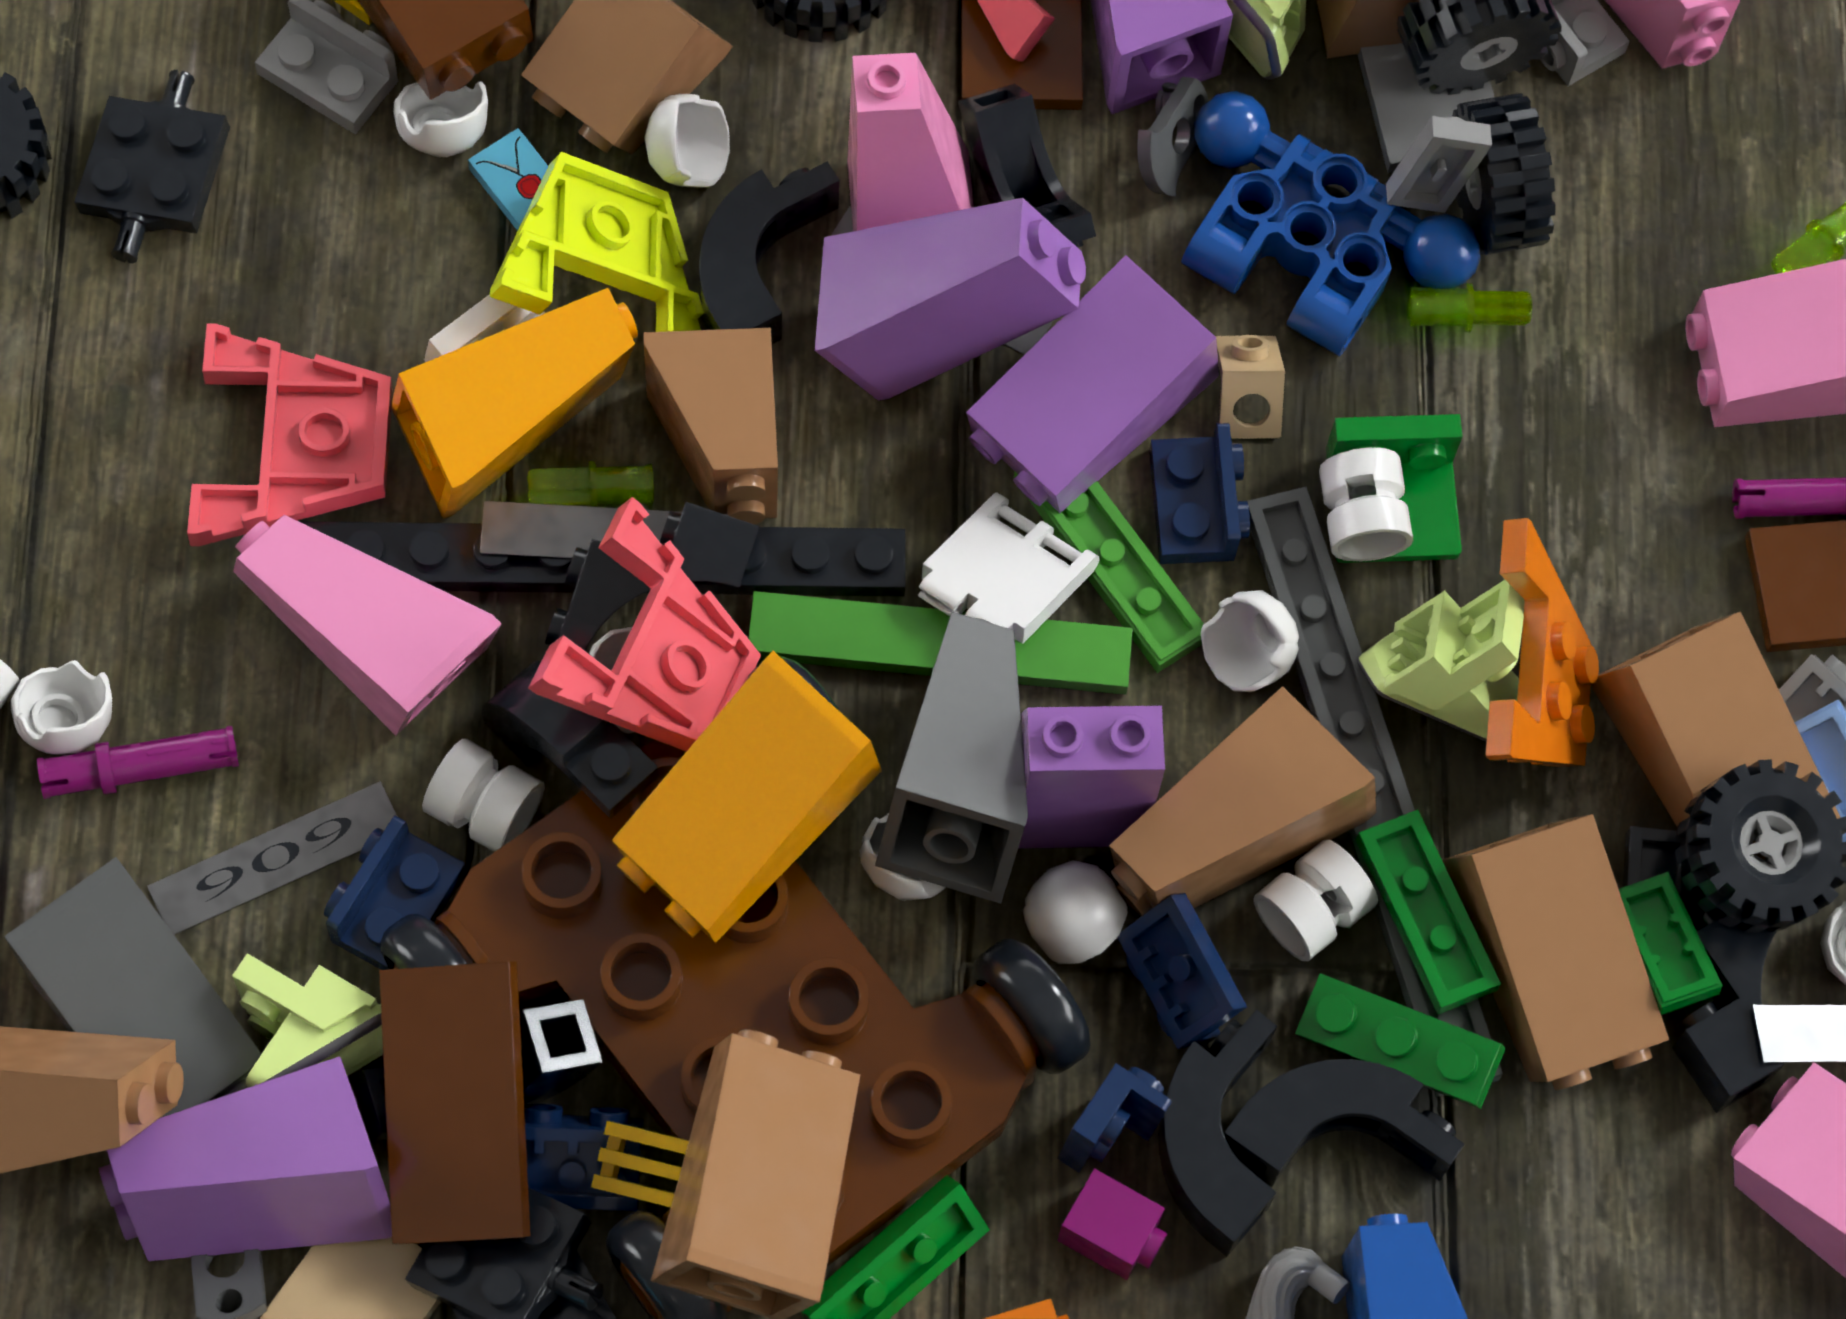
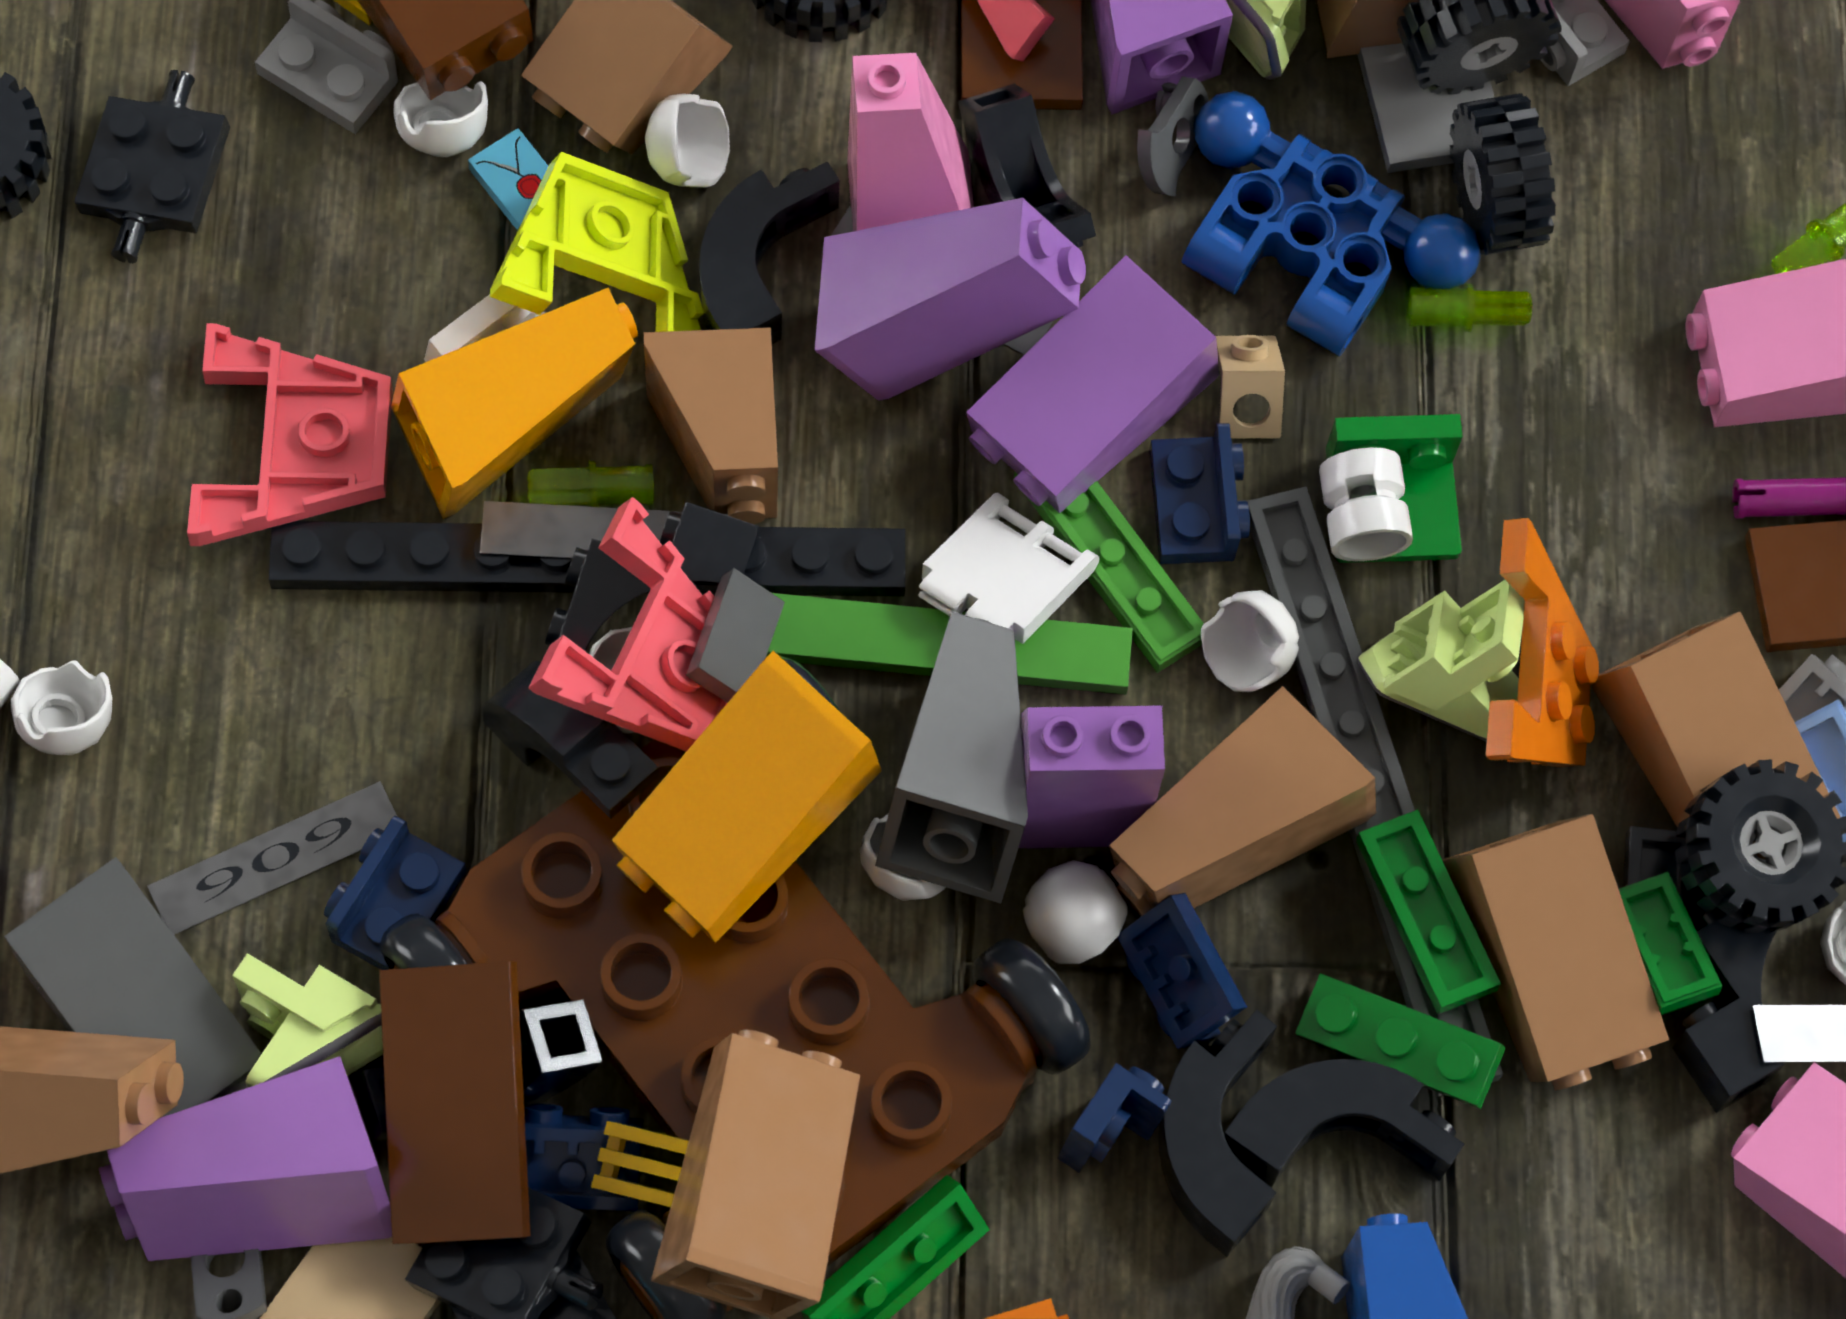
magenta pin [37,725,239,800] -> none
bright pink slope [233,515,501,736] -> none
white wheel [422,739,545,852] -> none
magenta brick [1057,1168,1168,1280] -> none
white wheel [1253,840,1378,961] -> none
light grey plate [1386,116,1492,213] -> none
none -> dark grey tile [686,568,785,703]

